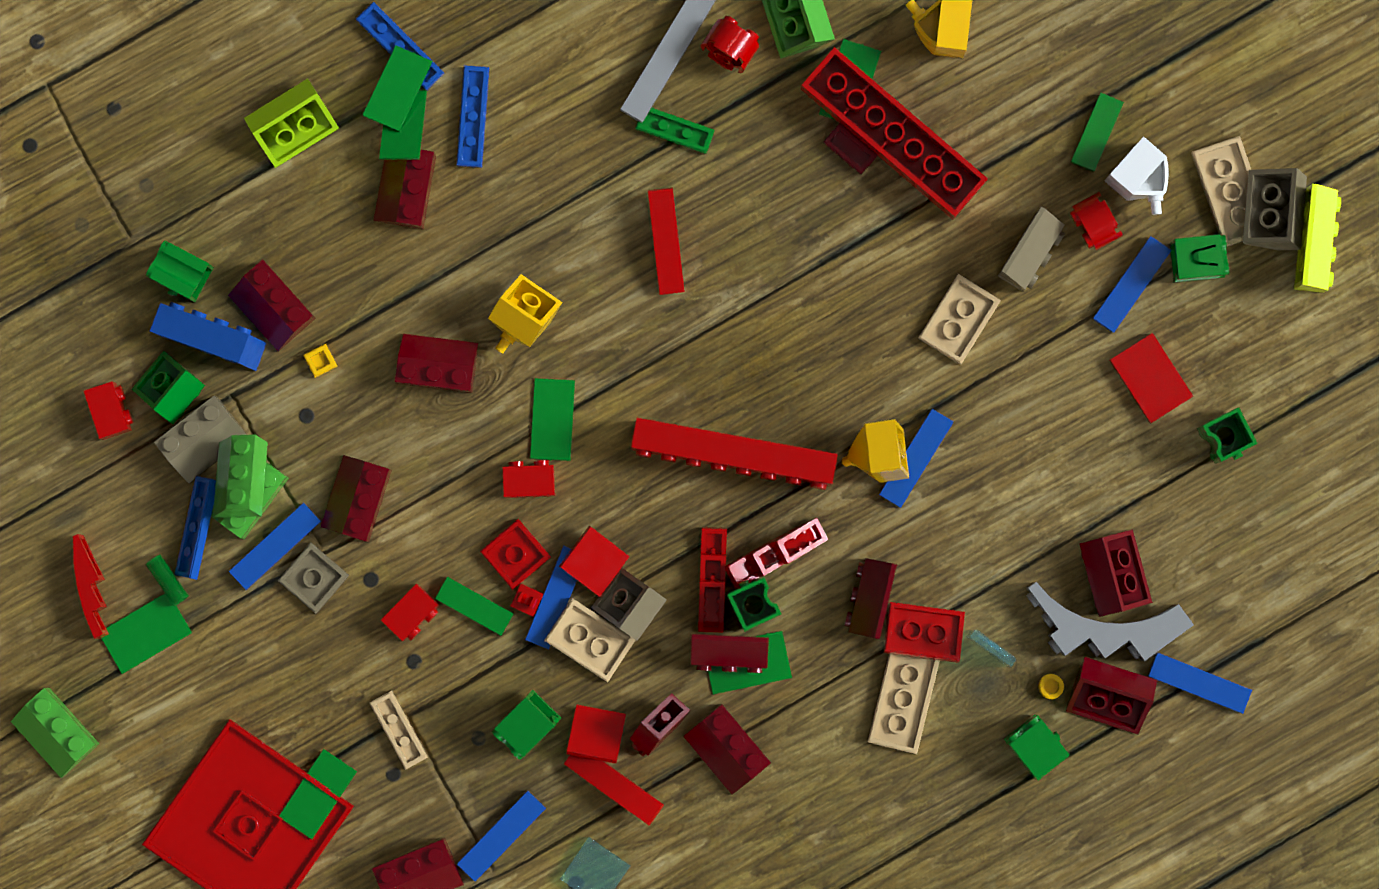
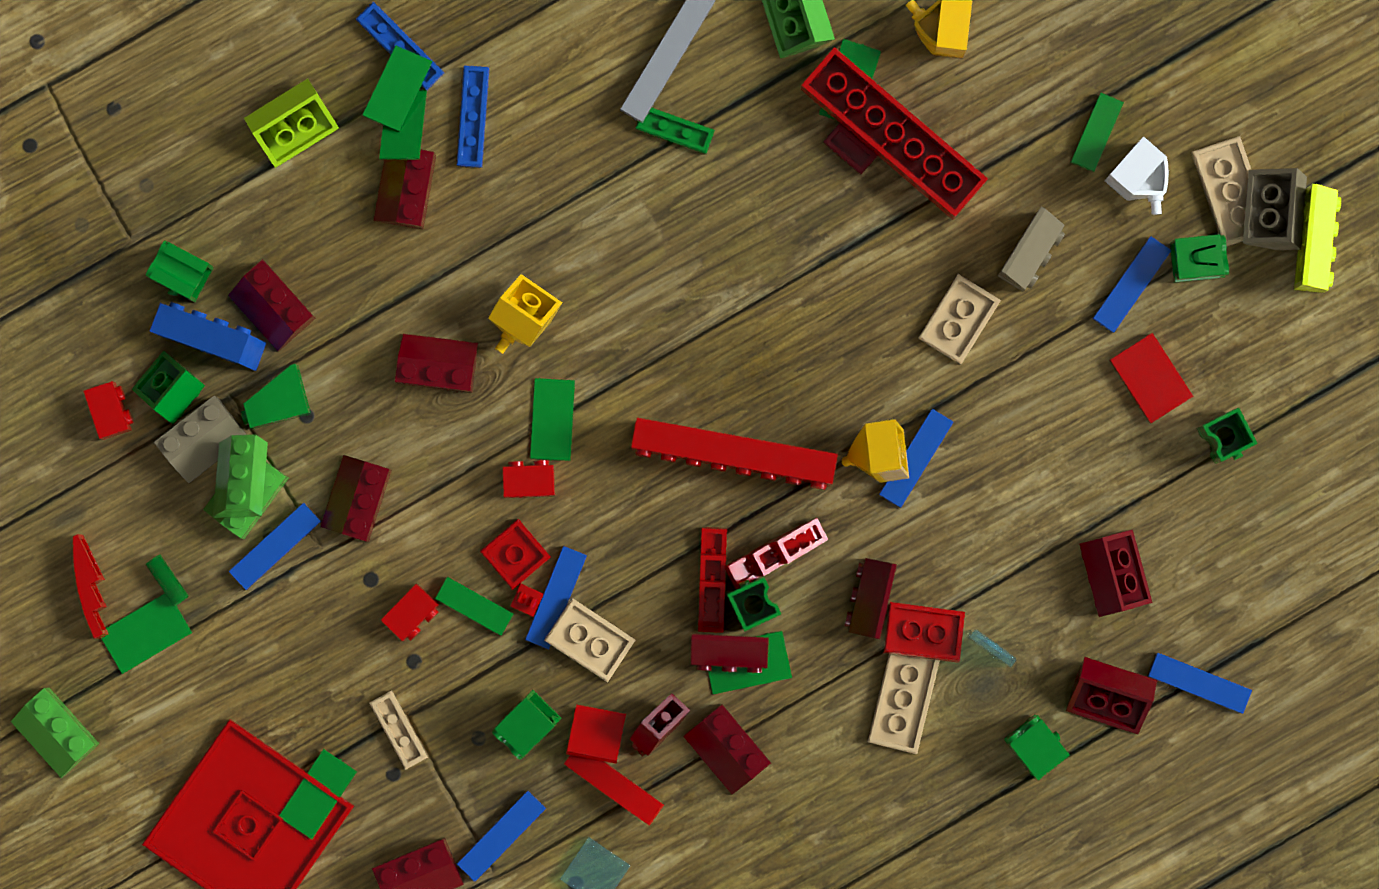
blue tile [175,476,216,580] -> none
dark tan tile [278,542,350,614] -> none
yellow tile [303,344,338,378] -> none
red tile [559,526,630,597] -> none
dark tan slope [591,568,666,641] -> none
red slope [648,187,685,295] -> none
red brick [701,16,759,73] -> none
light grey arch [1026,582,1194,661] -> none
yellow tile [1038,674,1064,699] -> none
red brick [1070,192,1123,250] -> none
none -> green slope [241,364,311,429]

